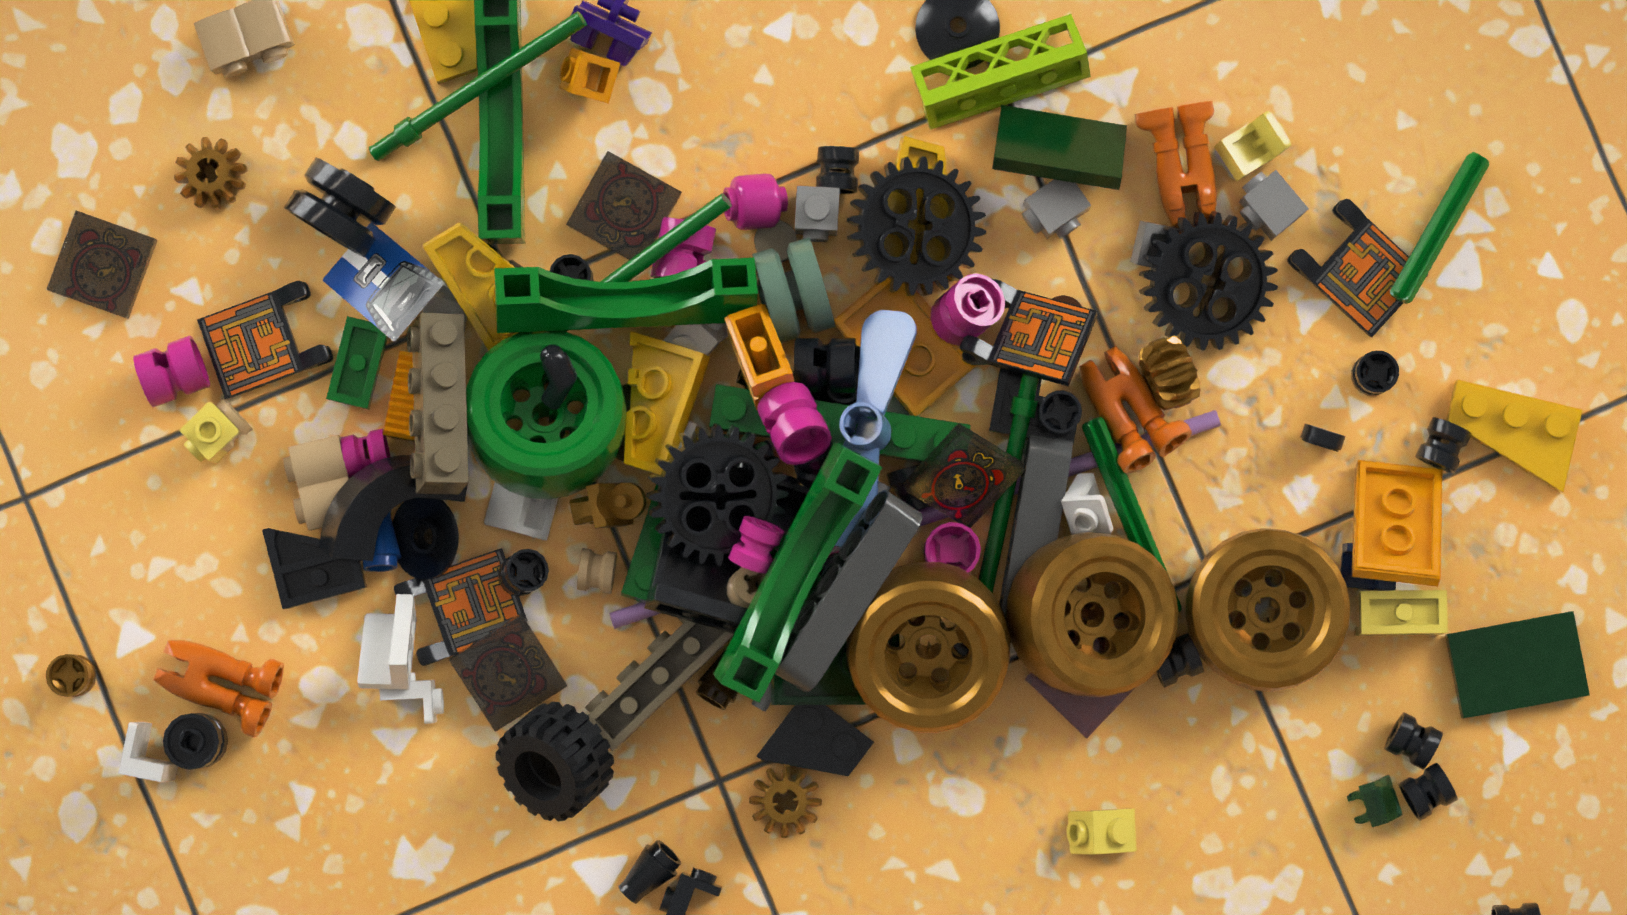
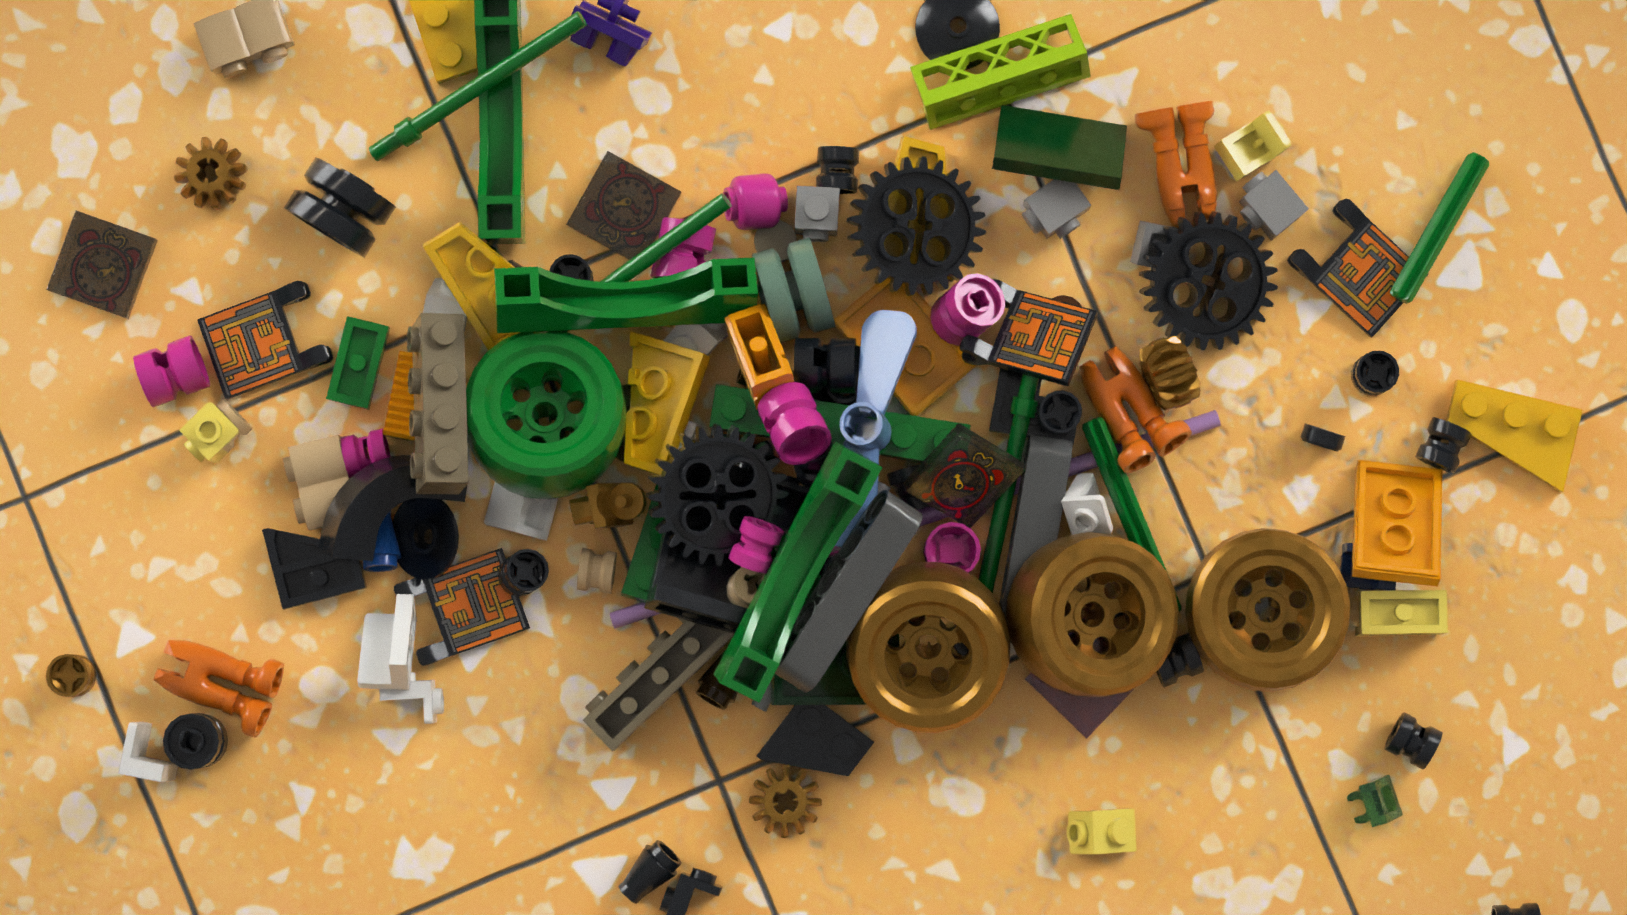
sticker [323,223,444,342] -> none
clear smoke tile [449,613,568,732] -> none
black tyre [496,701,614,822] -> none
black arm [540,344,577,409] -> none
light orange brick [559,48,620,104] -> none
black wheel [1398,763,1458,821] -> none
dark green tile [1445,611,1590,719] -> none

